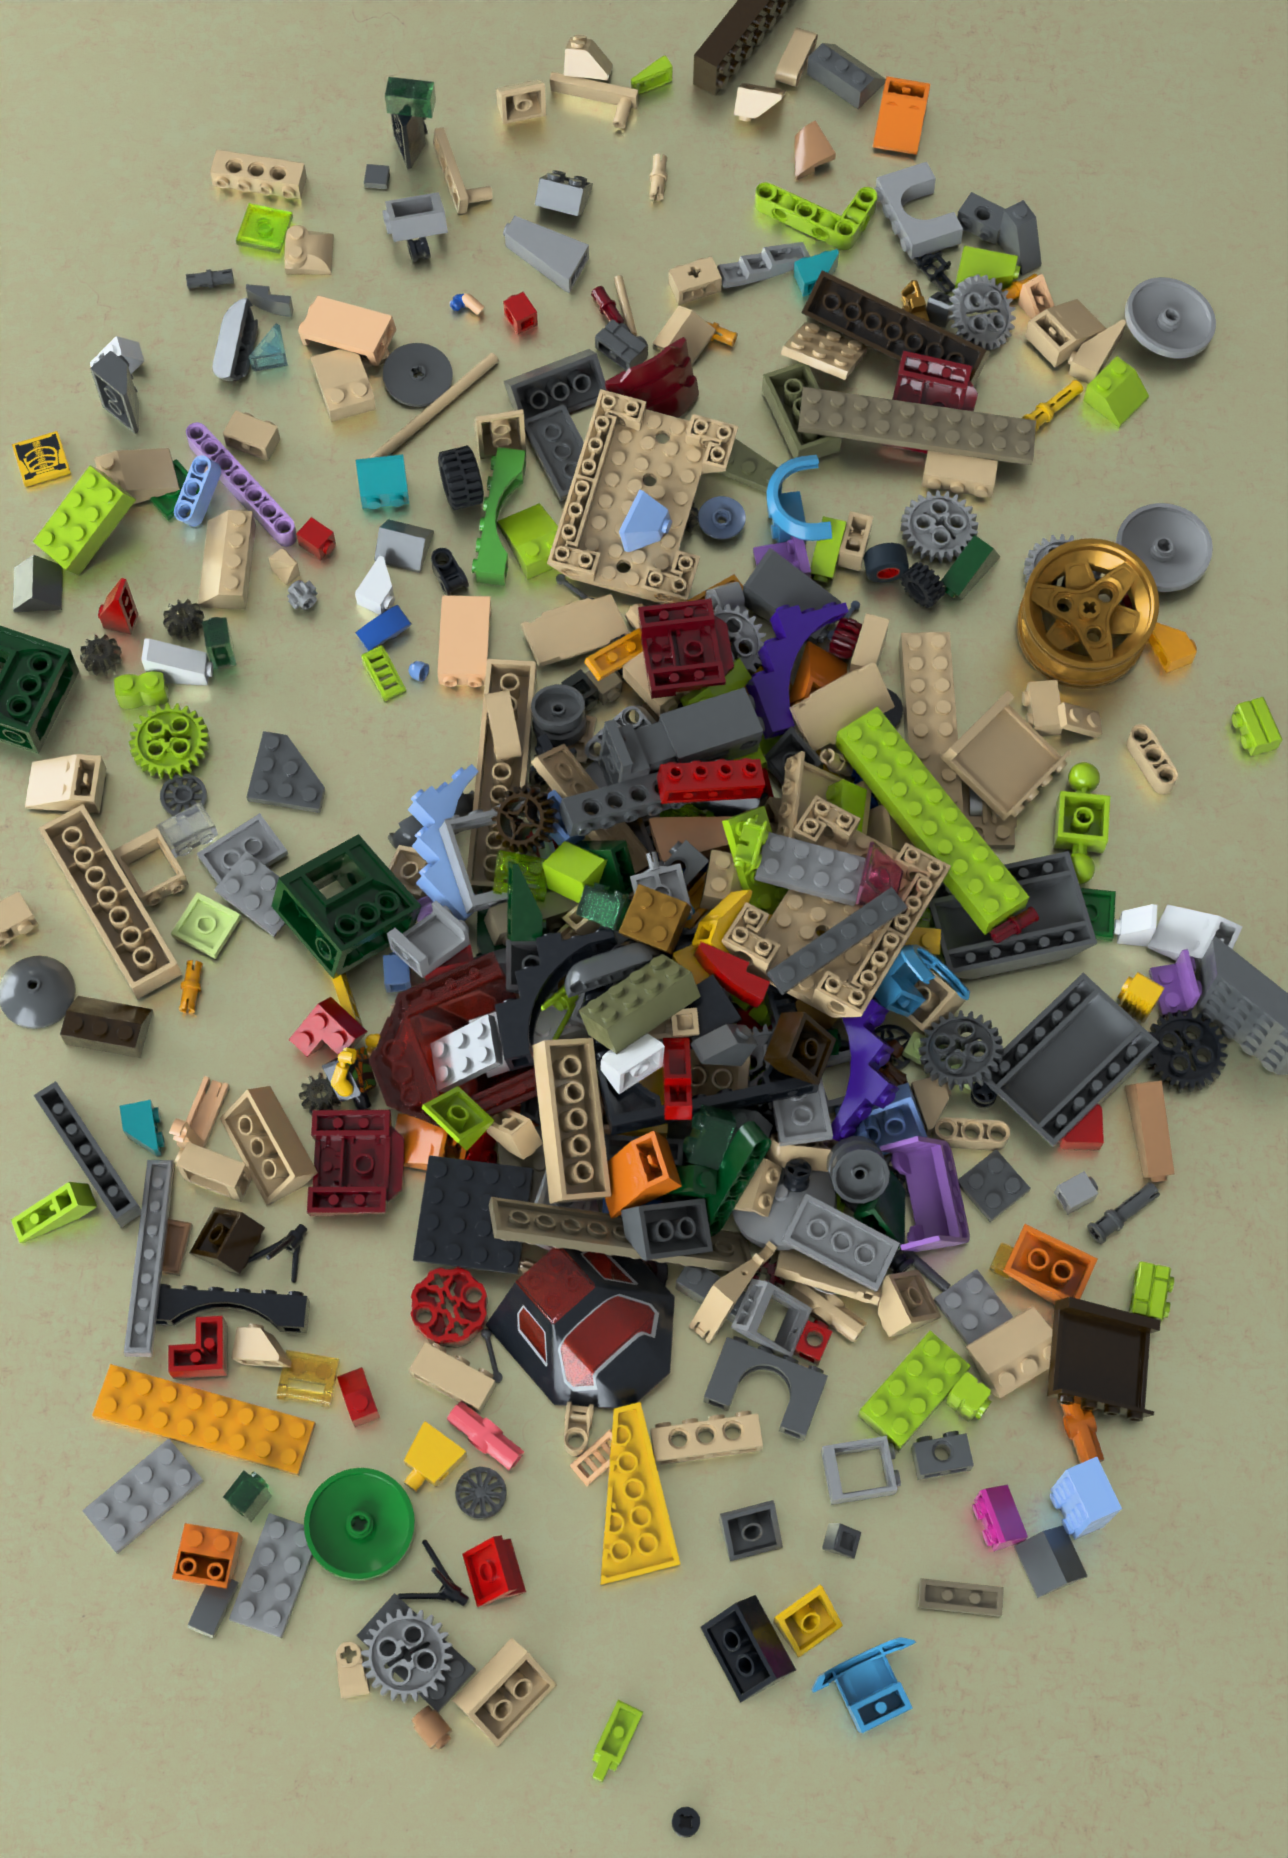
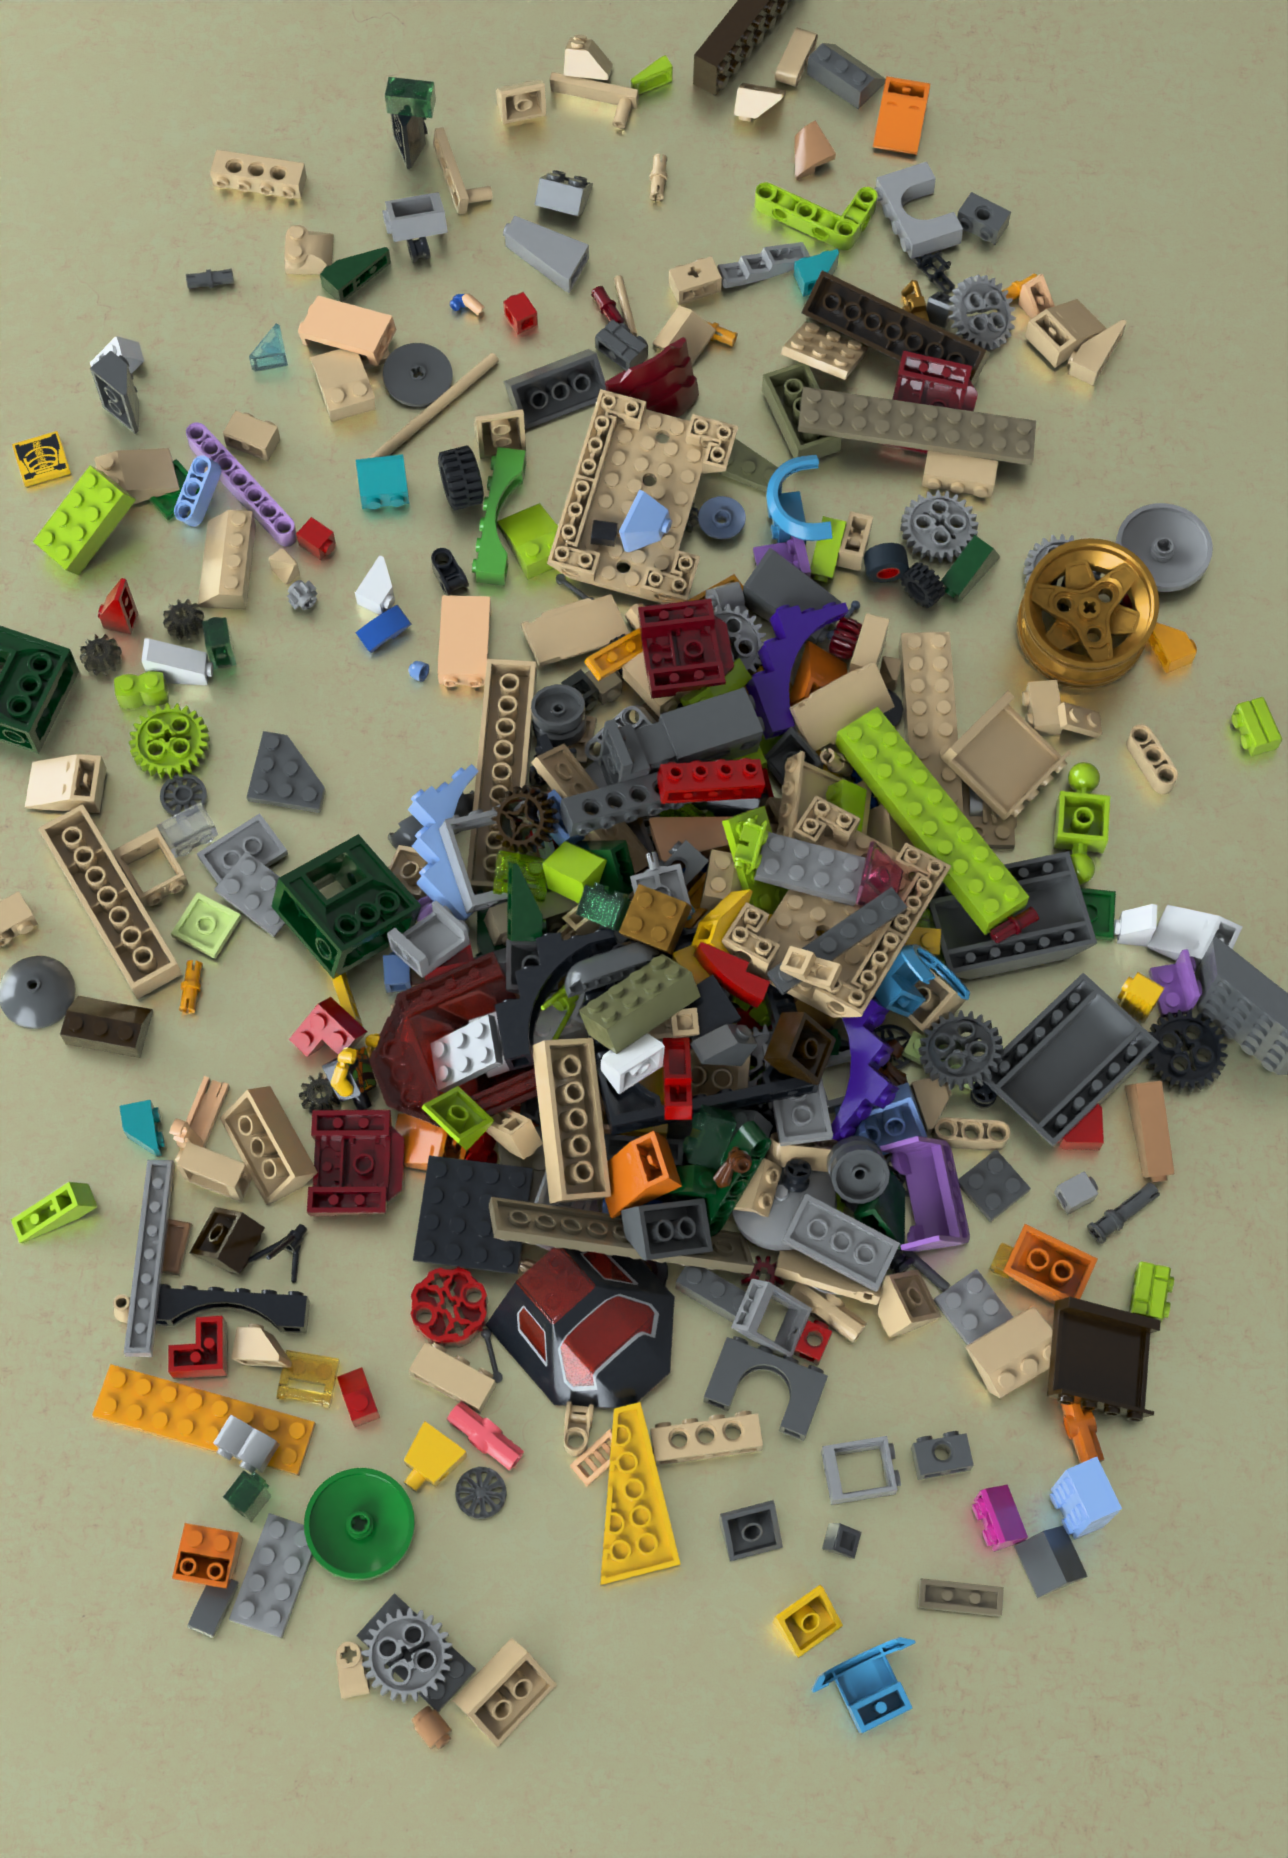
dark grey slope [13,555,63,612] -> none
dark grey brick [34,1081,141,1228] -> none
light grey plate [82,1439,204,1554] -> none
brick [212,298,258,381] -> none
clear neon green plate [236,203,293,254] -> none
dark grey slope [246,284,293,317] -> none
lime slope [361,645,406,701] -> none
dark grey tile [364,164,390,189] -> none
slope [374,519,434,573] -> none
black plant [397,1540,469,1606] -> none
red bracket [462,1535,526,1607] -> none
tan beam [484,690,522,760] -> none
dark grey plate [524,404,584,501] -> none
lime hinge [592,1700,643,1783] -> none
black wheel [672,1807,700,1838] -> none
tan hinge [689,1241,777,1343] -> none
black slope [700,1595,796,1703] -> none
lime brick [858,1331,971,1452] -> none
lime brick [946,1372,992,1422] -> none
lime slope [953,246,1020,296] -> none
dark grey slope [997,200,1042,276] -> none
yellow pin [1022,380,1083,433] -> none
lime slope [1083,356,1149,427] -> none
light grey dish [1125,277,1216,358] -> none
none -> tan cone [113,1295,131,1323]
none -> light grey brick [213,1415,280,1474]
none -> dark green slope [320,247,391,302]
none -> black slope [591,520,617,547]
none -> reddish brown piece [713,1146,752,1188]
none -> tan slope [780,946,843,991]
none -> tan slope [880,656,901,691]

